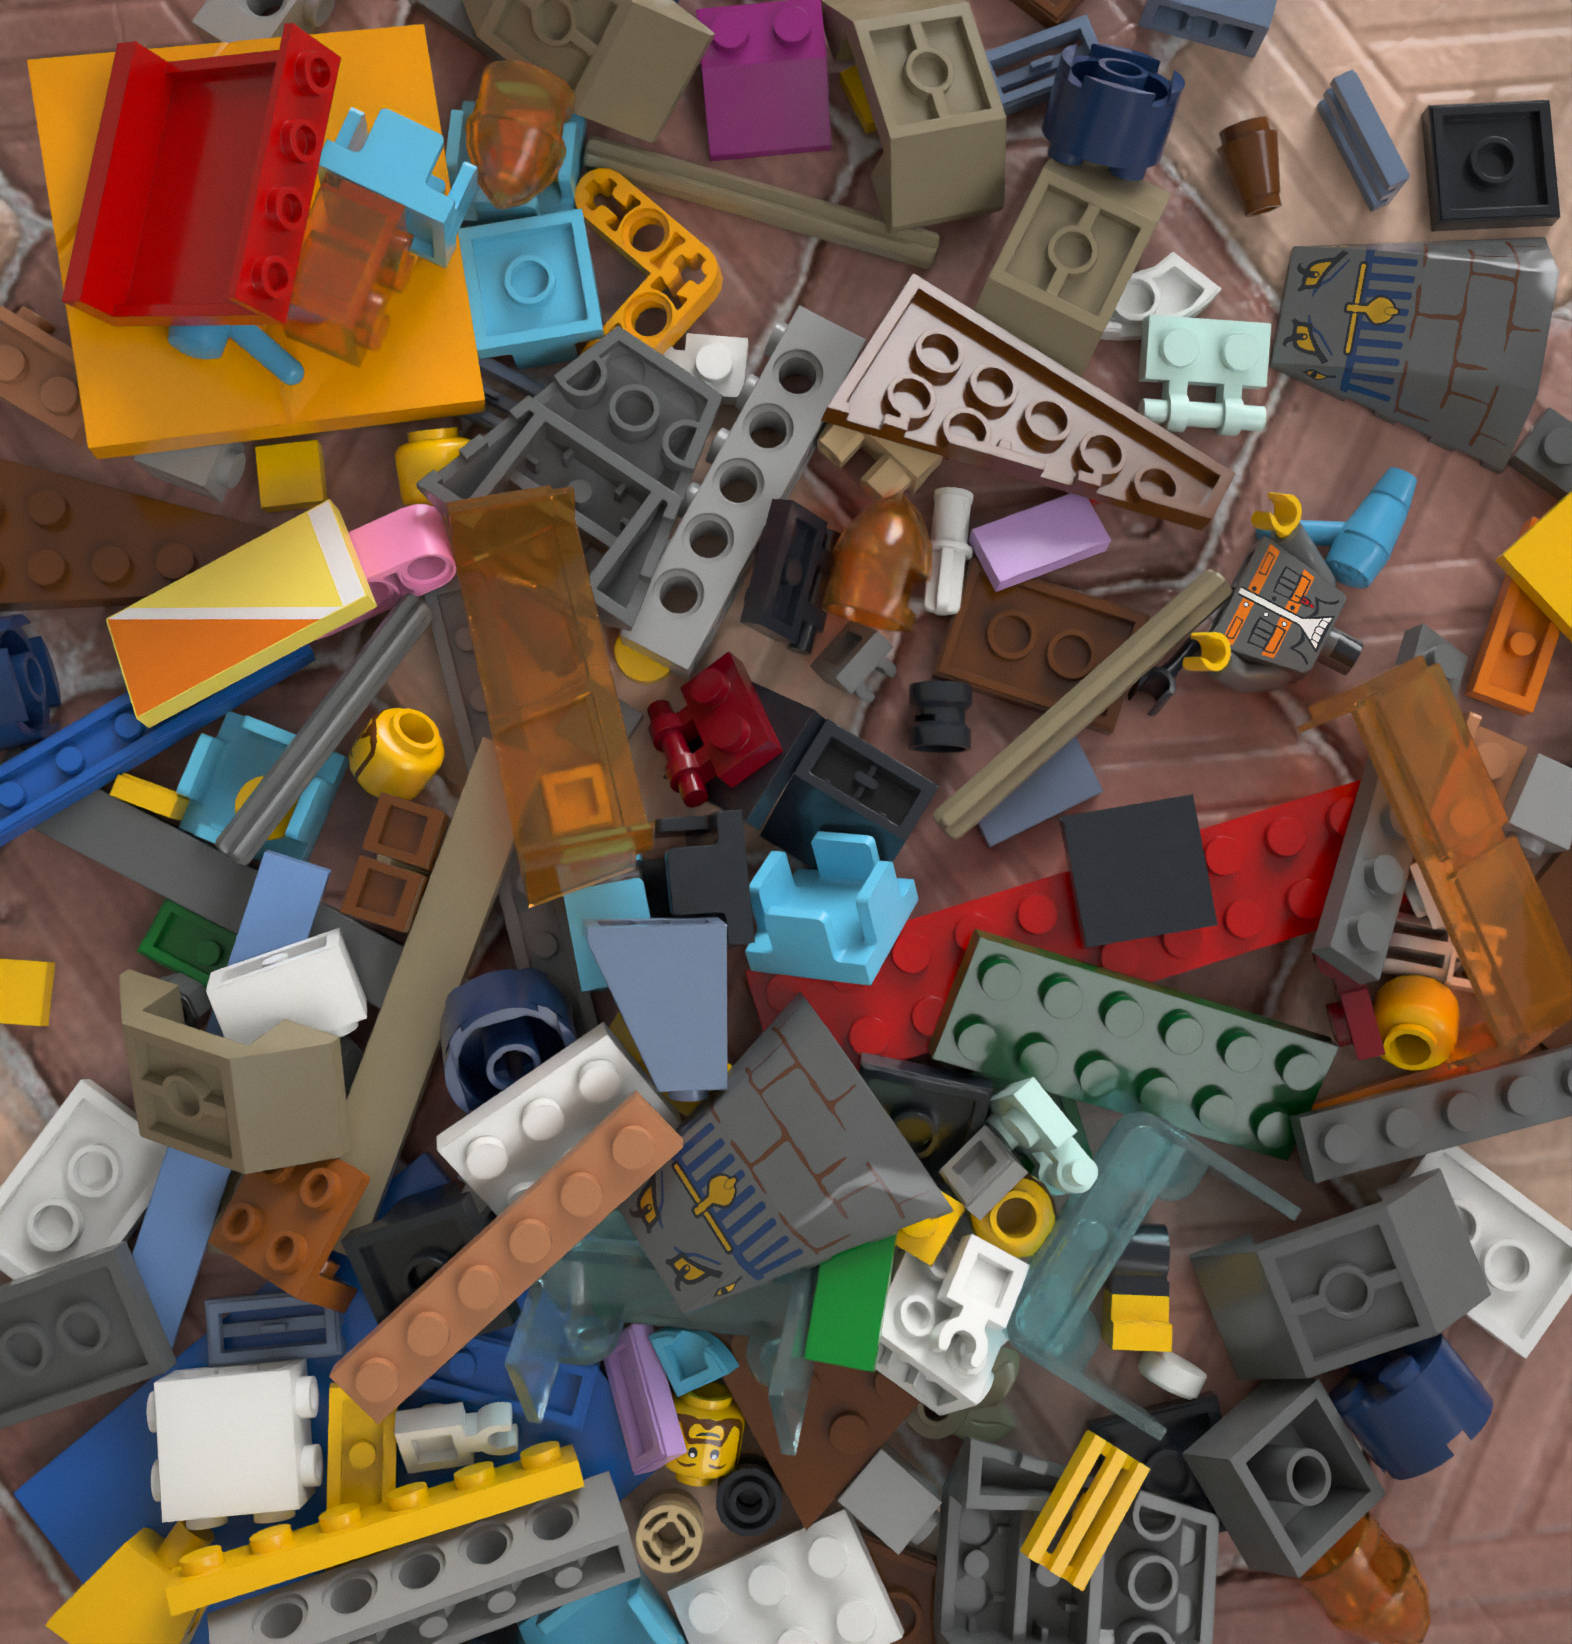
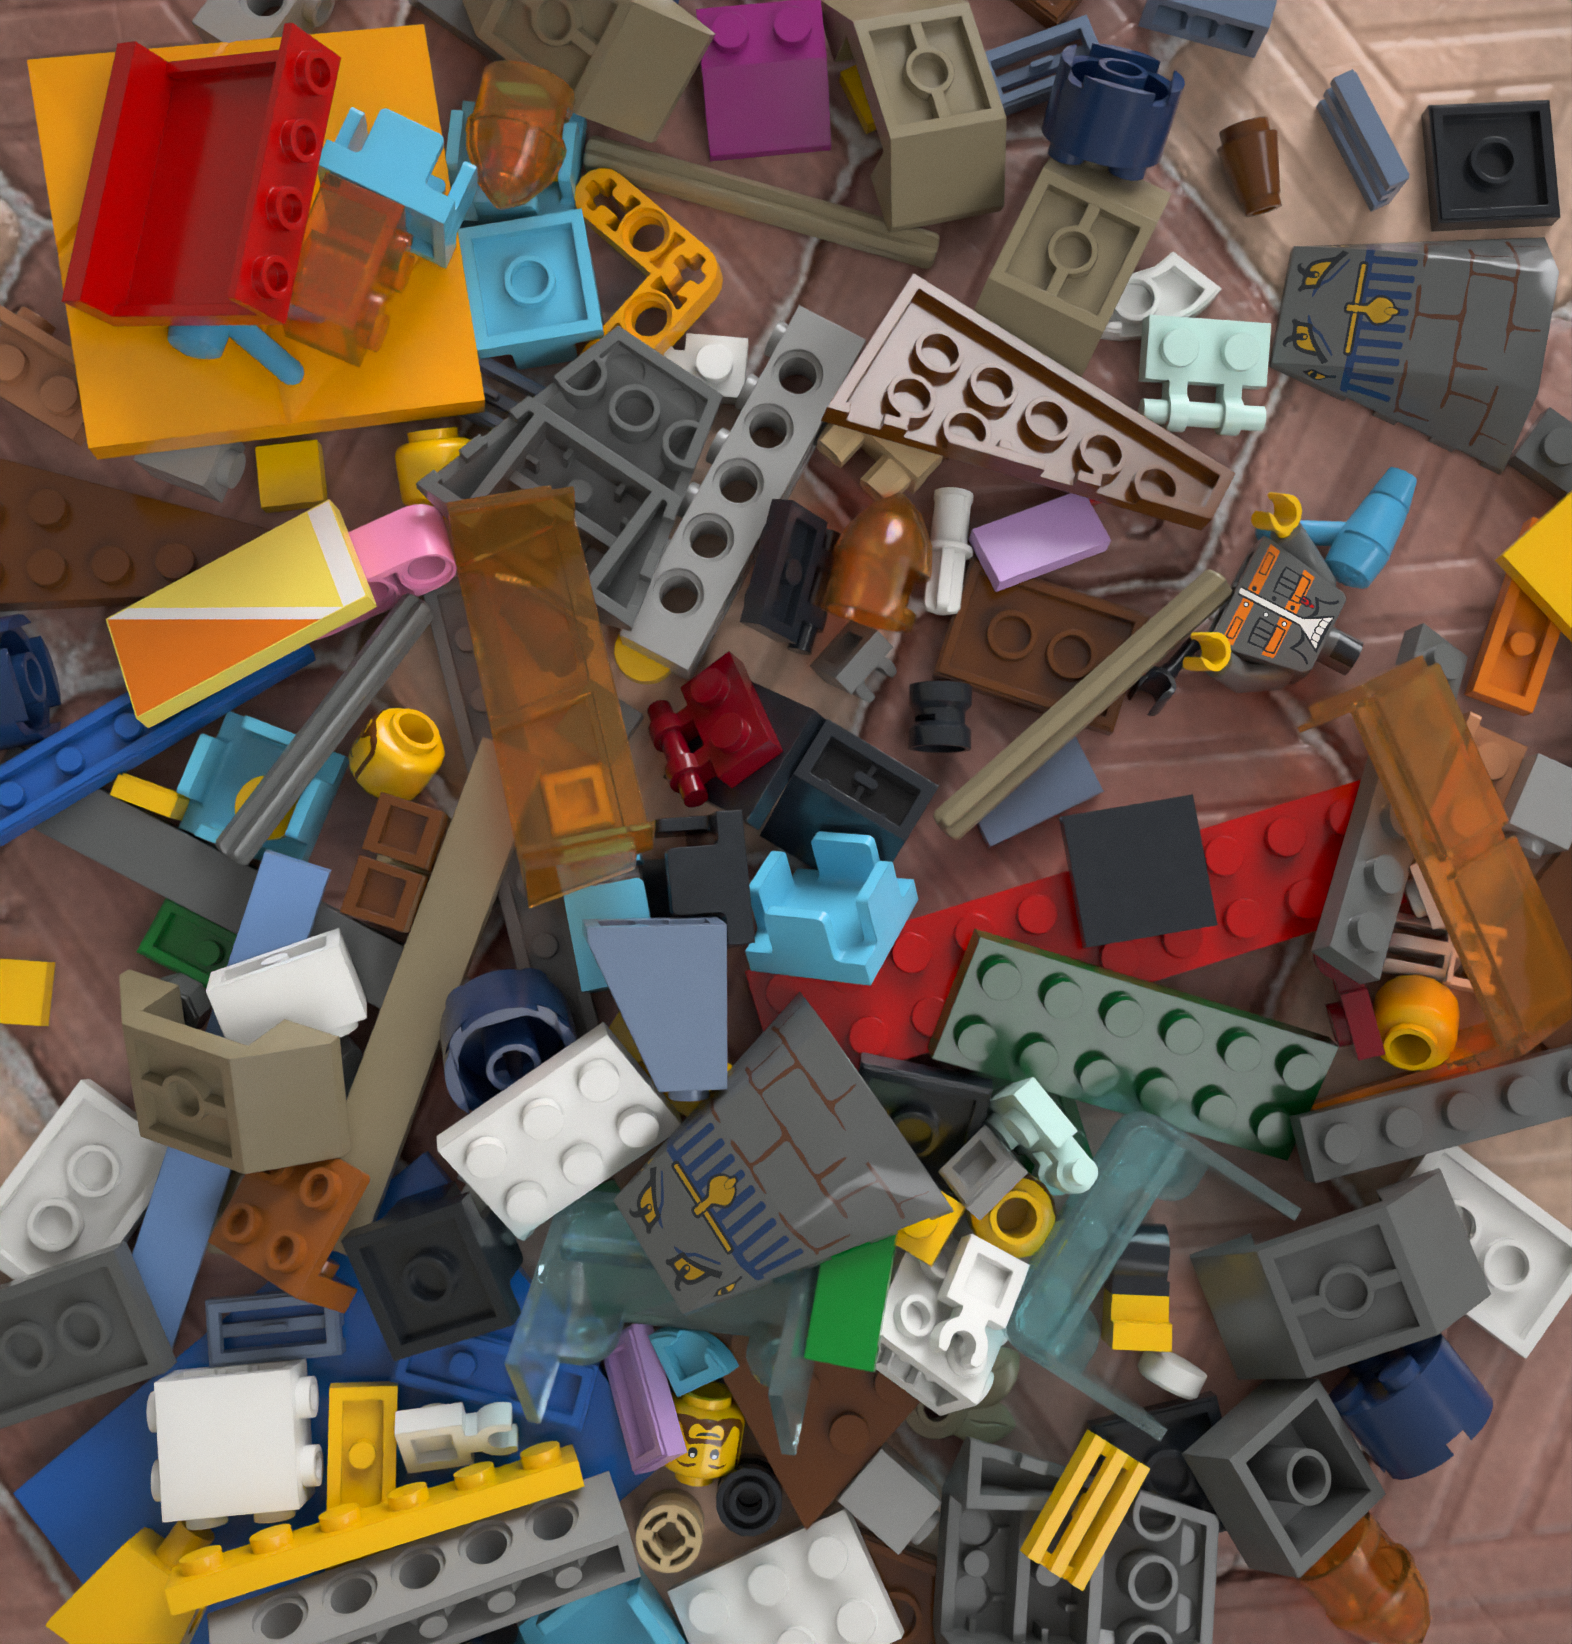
nougat plate [329,1090,684,1424] -> none

